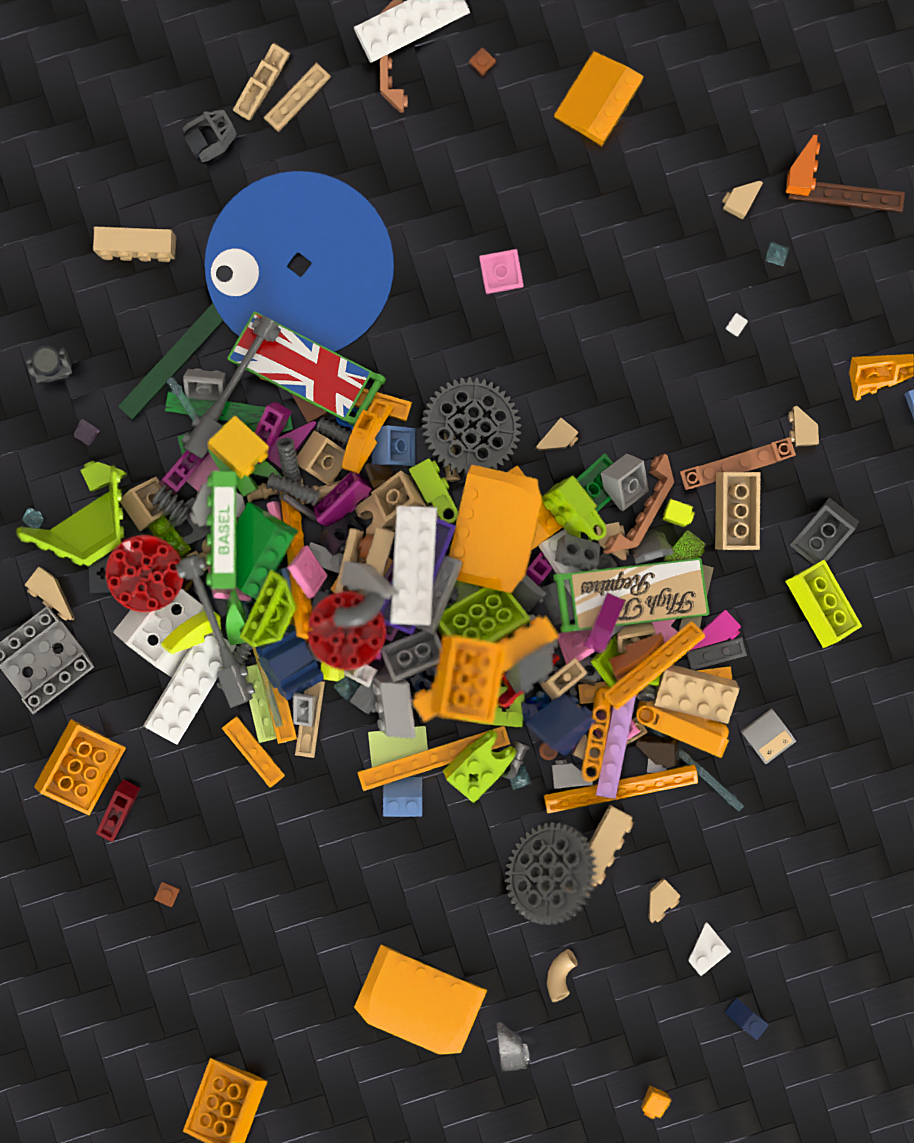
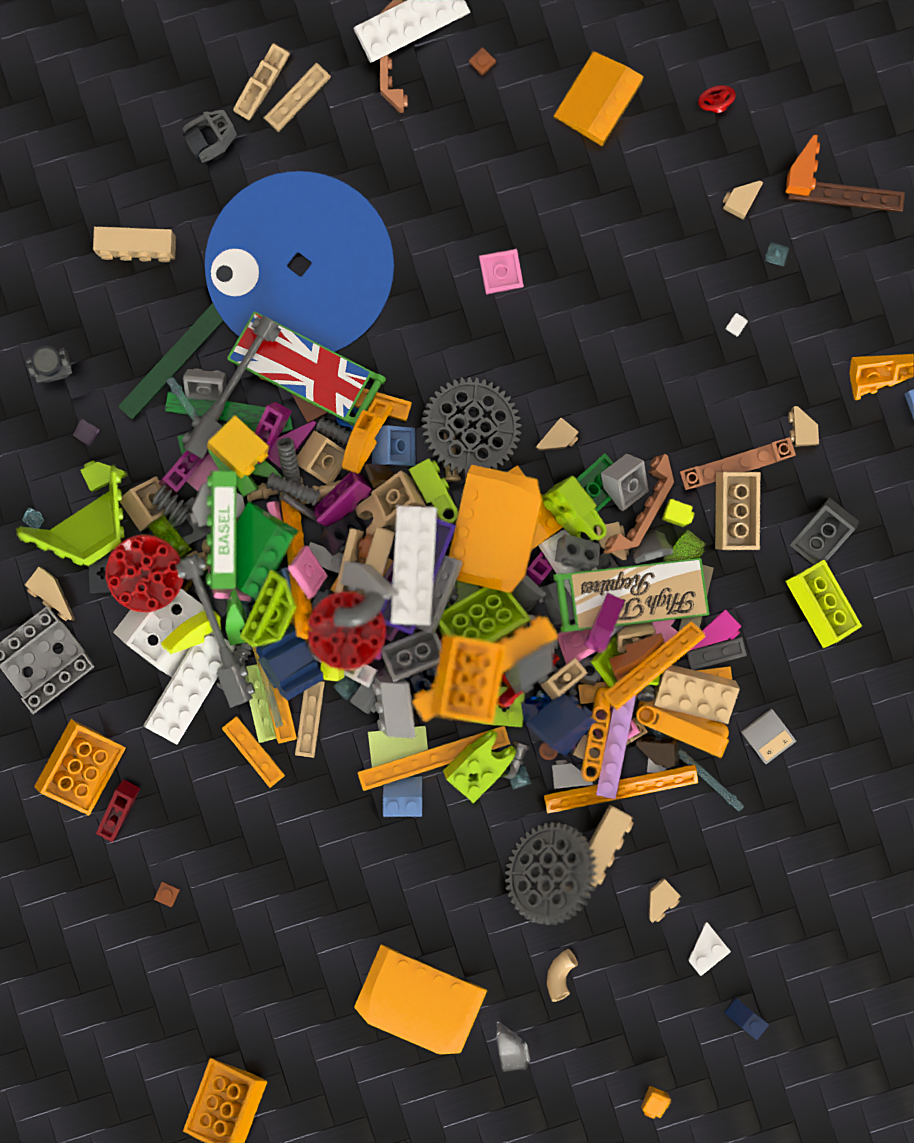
light grey slope [293,693,317,727] -> none
none -> red piece [698,85,736,113]

